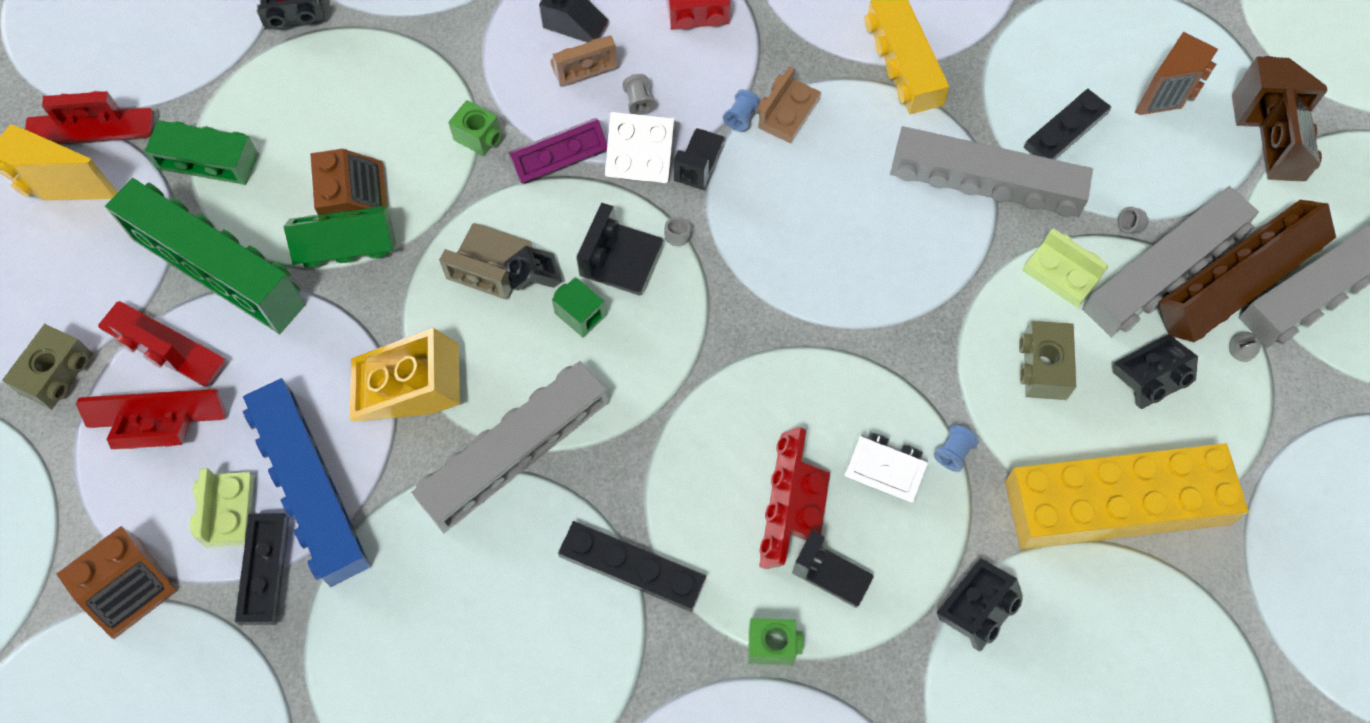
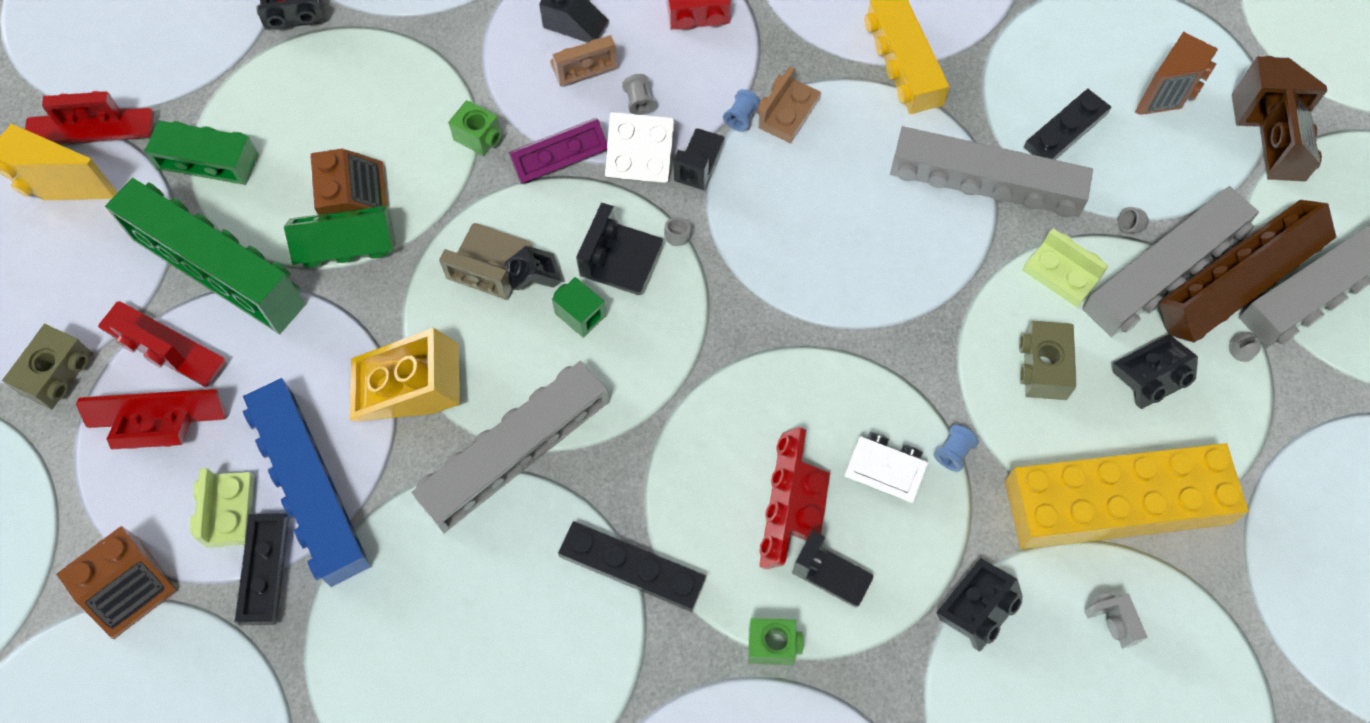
none -> light grey bracket [1084,592,1147,649]

